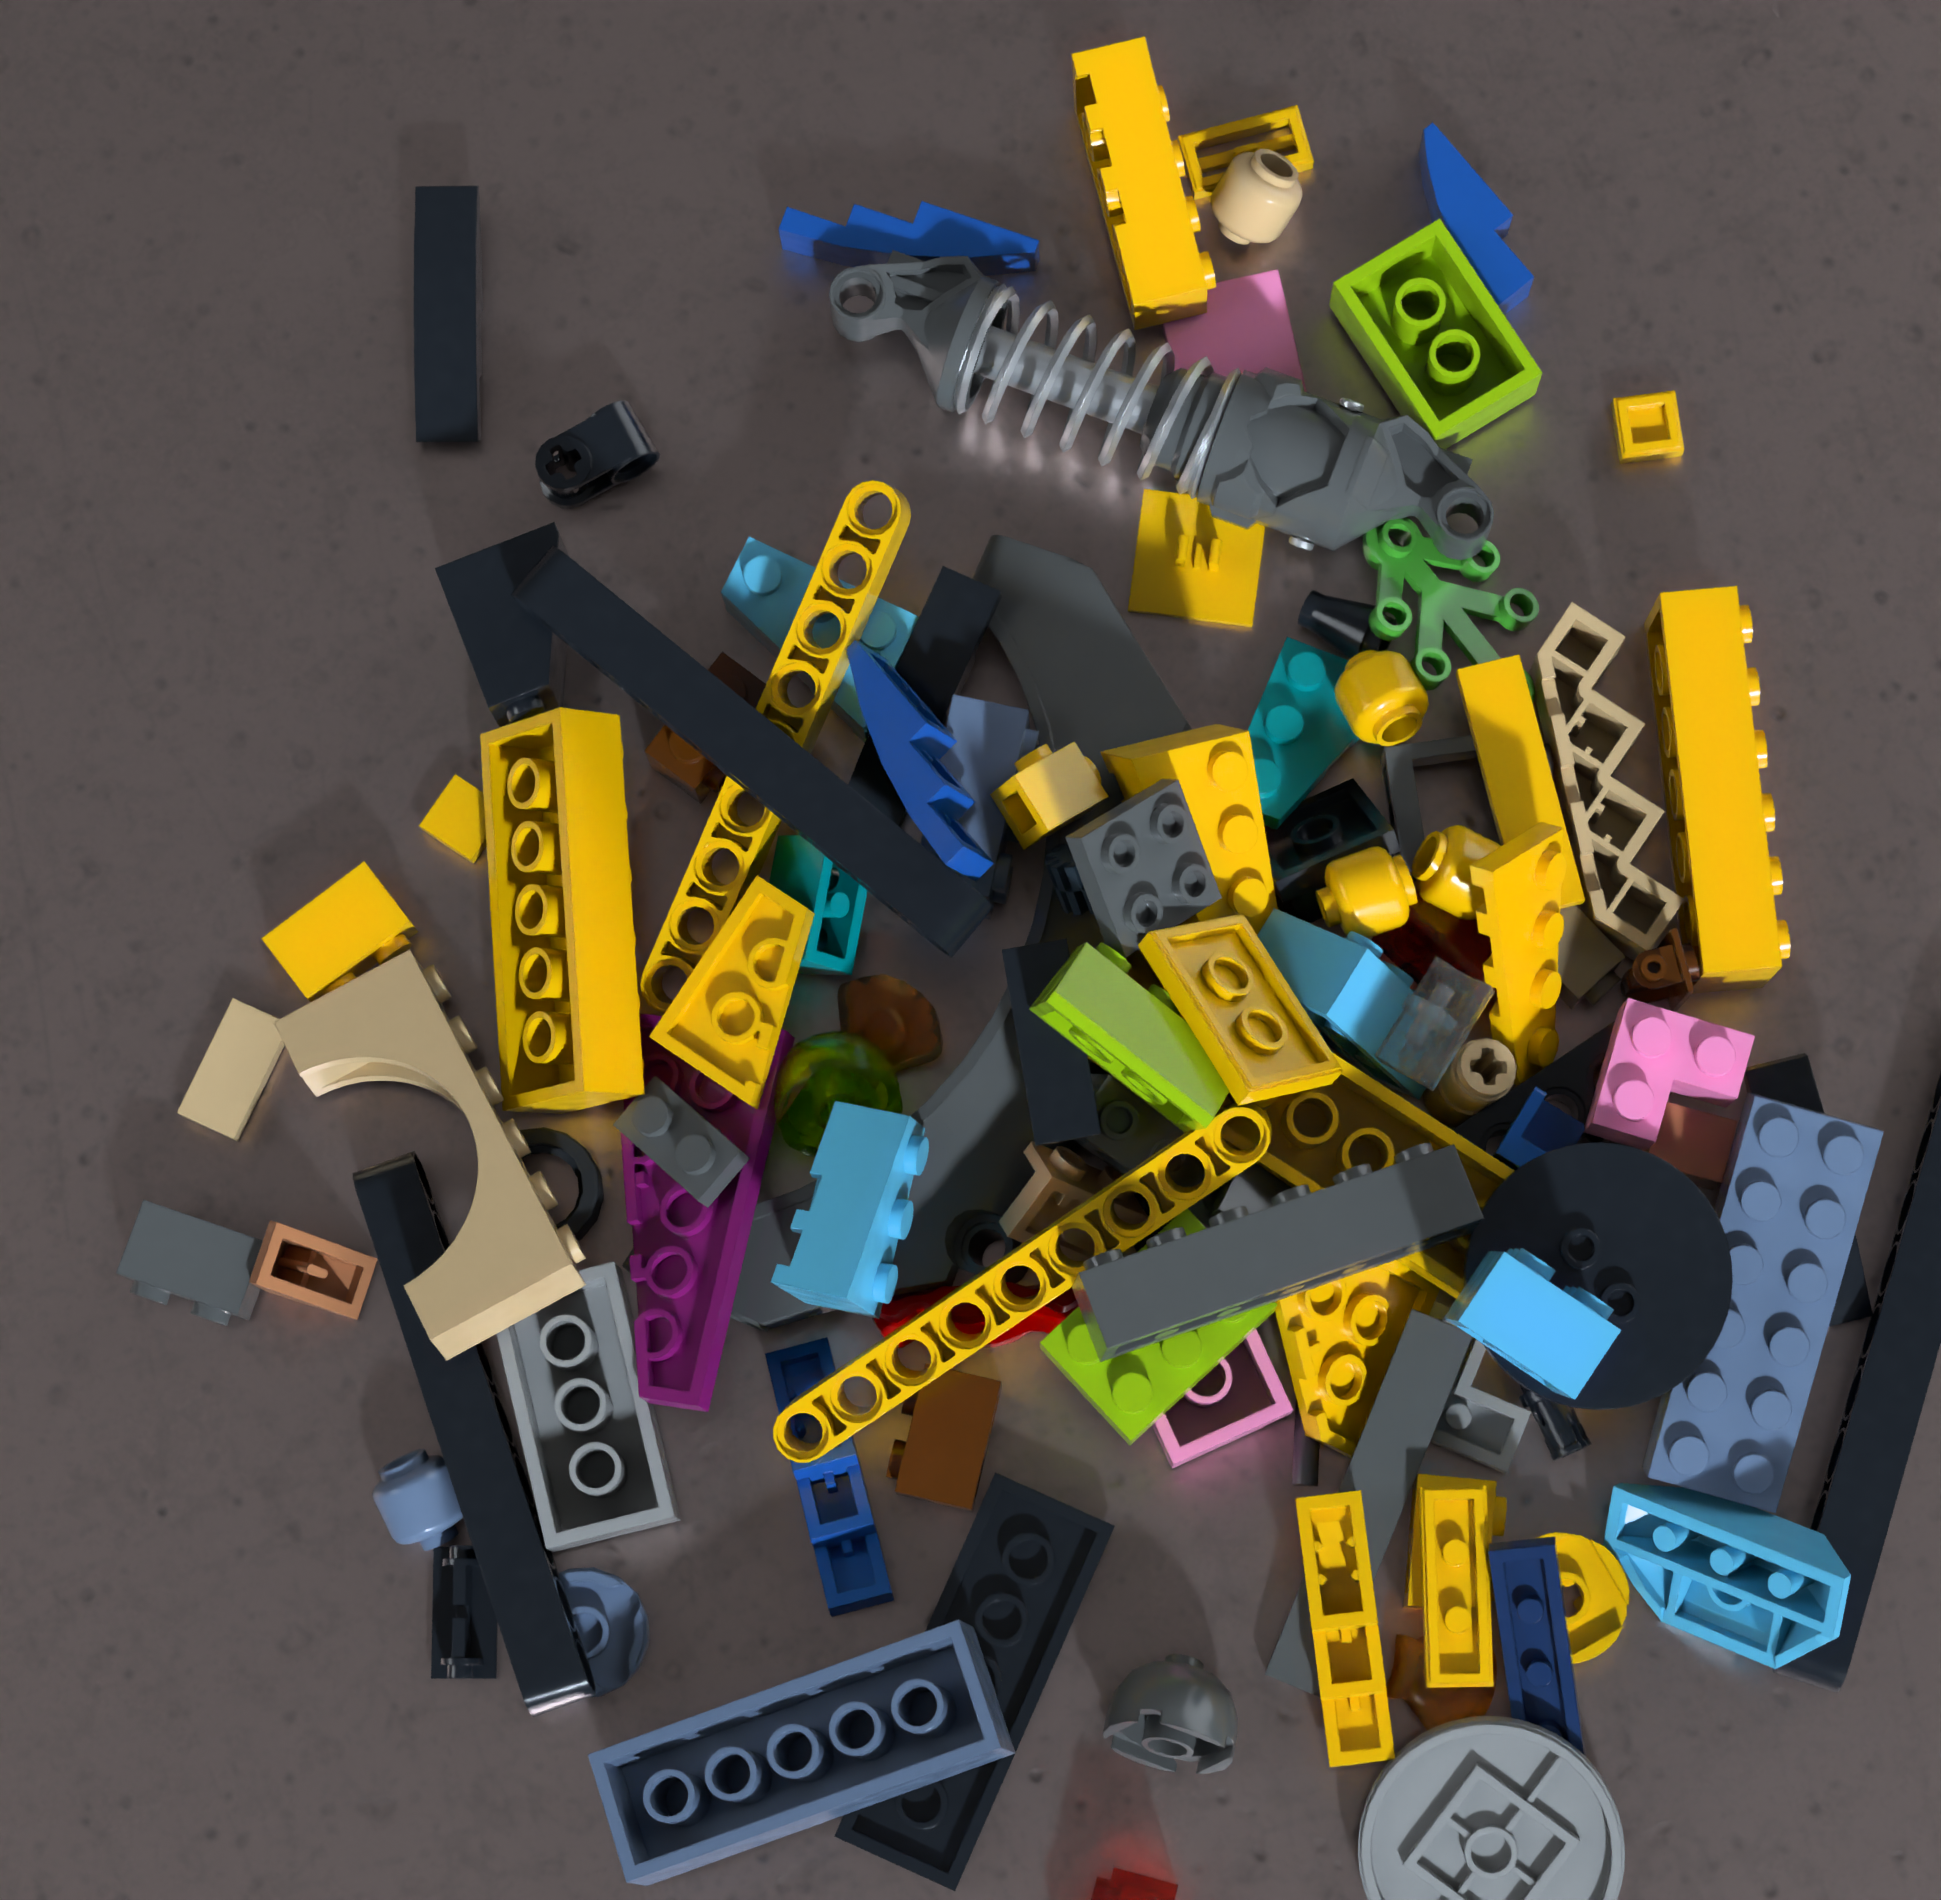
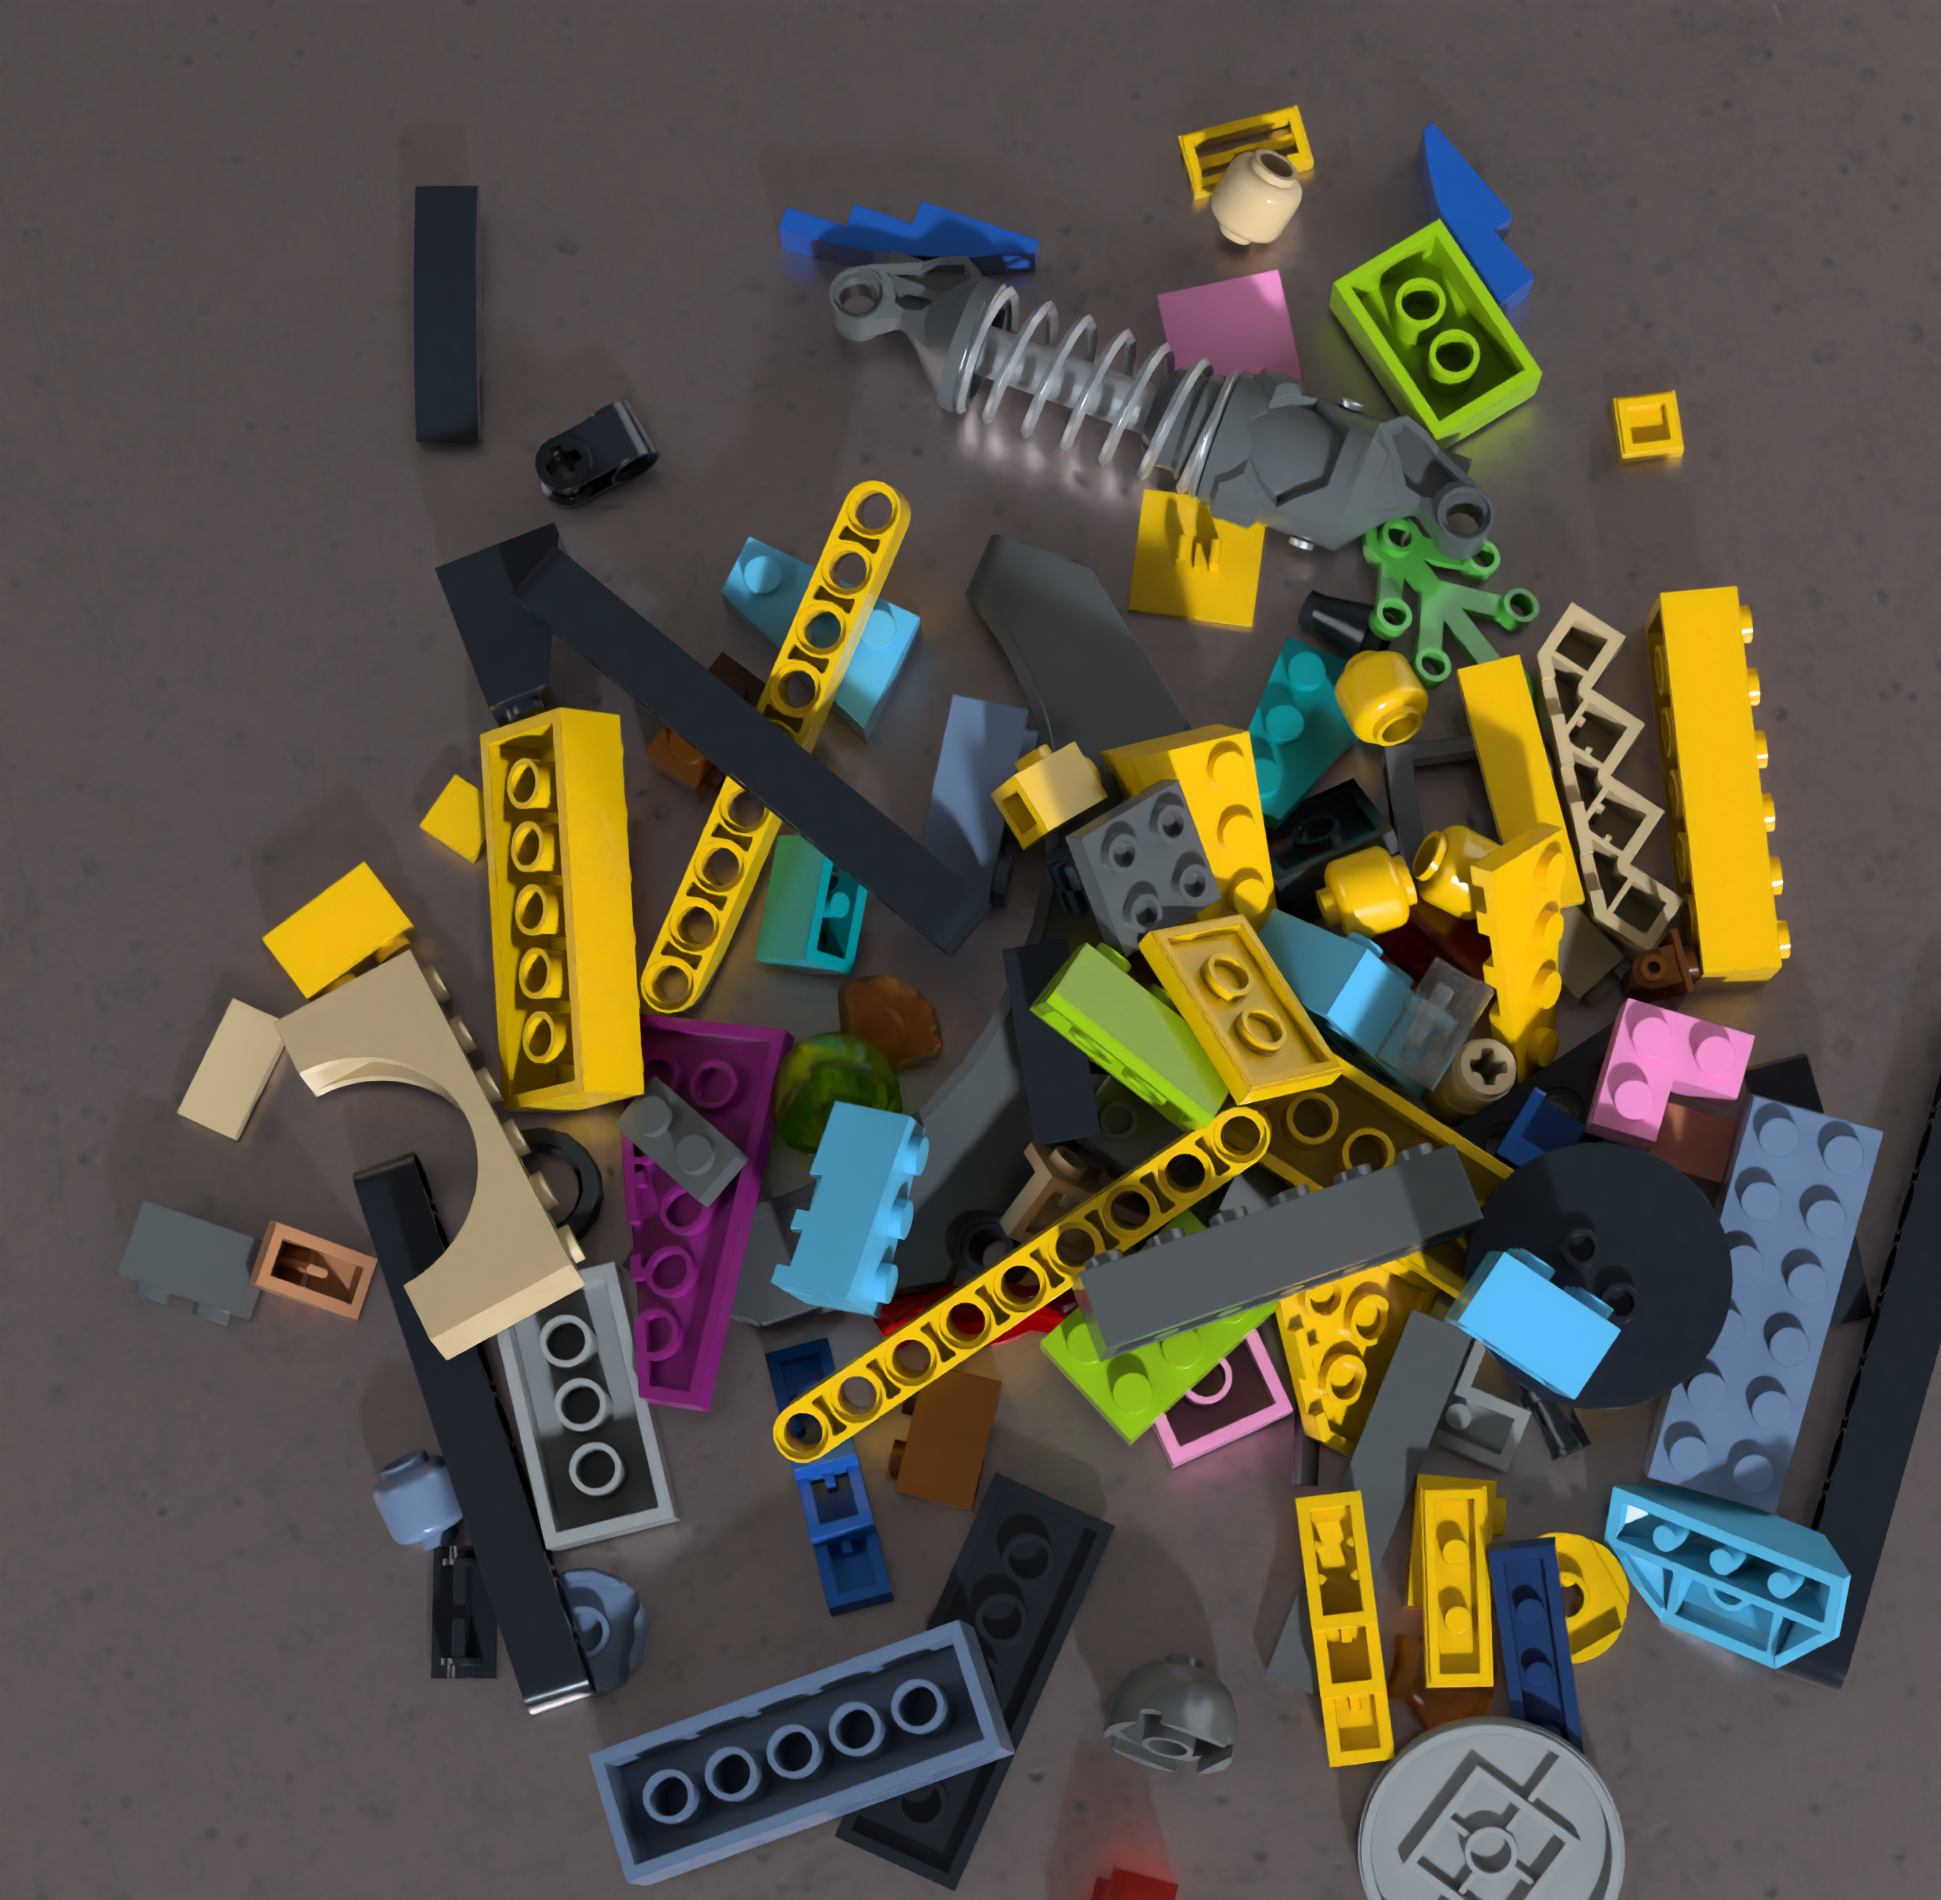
yellow wing [649,875,815,1110] -> none
blue slope [846,640,994,882] -> none
black slope [848,566,1002,828] -> none
yellow wedge [1071,36,1216,330] -> none

